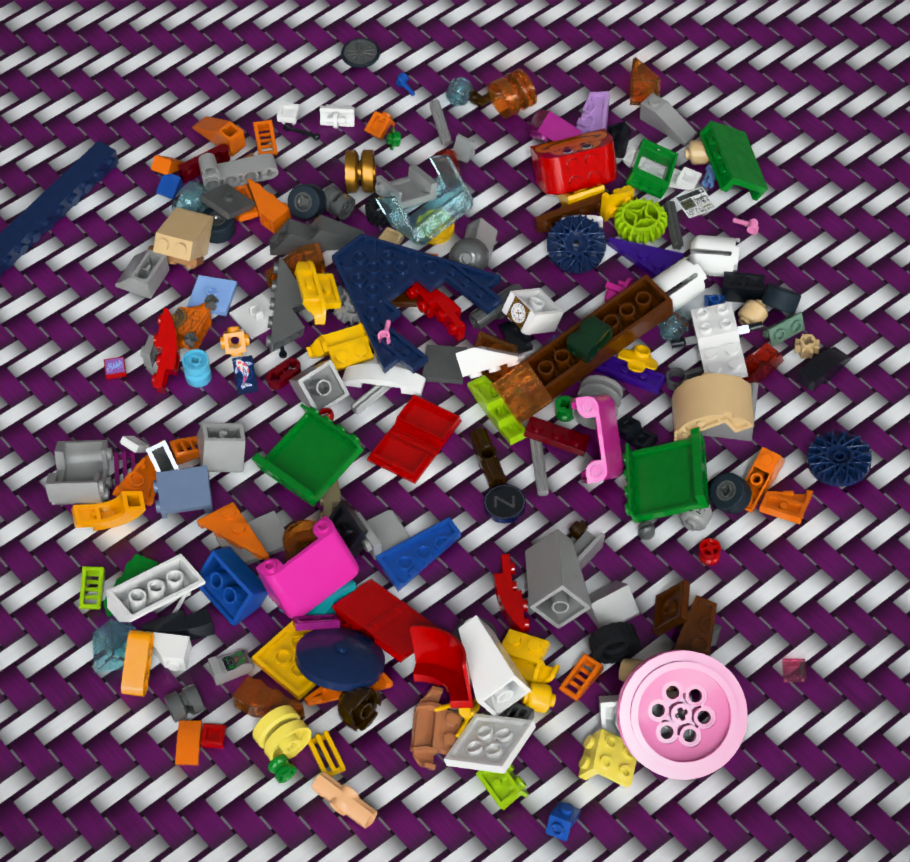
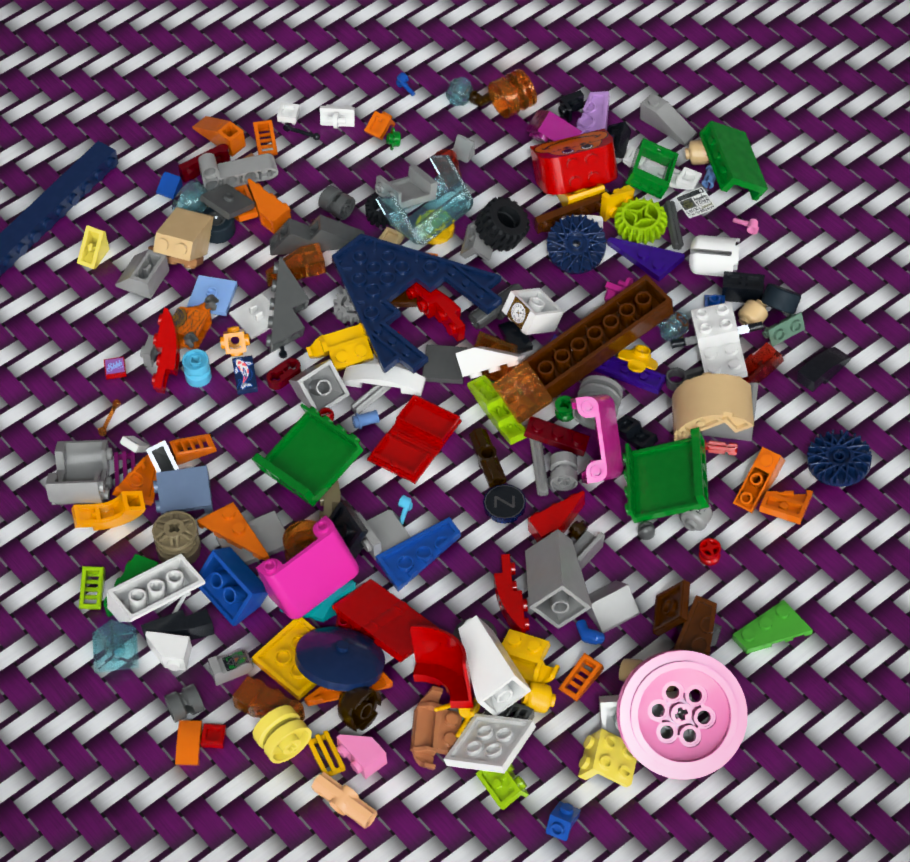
light orange beam [121,629,154,697] -> none
orange slope [151,155,184,175] -> none
light grey slope [196,423,246,472] -> none
green wheel [268,754,297,783] -> none
black wheel [288,184,326,219] -> none
magenta tile [293,614,340,631] -> none
yellow plate [294,260,342,325] -> none
dark grey wheel [341,38,380,68] -> none
pearl gold wheel [345,150,376,193] -> none
bright pink hand [378,320,391,344] -> none
light grey axle [430,99,451,146] -> none
dark grey cylinder [449,238,489,270] -> none
clear green brick [566,315,613,363] -> none
black tyre [588,622,641,664] -> none
clear orange slope [630,57,661,106] -> none
white cylinder [652,257,708,312] -> none
black wheel [709,473,752,514] -> none
clear pink tile [782,659,807,682] -> none
tan gear [795,334,820,359] -> none
none -> light yellow slope [77,225,109,269]
none -> clear orange hinge [98,399,121,436]
none -> dark tan wheel [152,511,202,564]
none -> bright pink slope [336,734,387,779]
none -> medium blue pin [352,410,380,429]
none -> medium azure hand [398,495,413,525]
none -> black tyre [475,197,530,252]
none -> red slope [528,491,585,542]
none -> light grey wheel [550,451,578,491]
none -> black bracket [558,90,584,122]
none -> blue arm [576,620,605,645]
none -> axle [705,440,738,456]
none -> bright green wing [732,600,813,654]

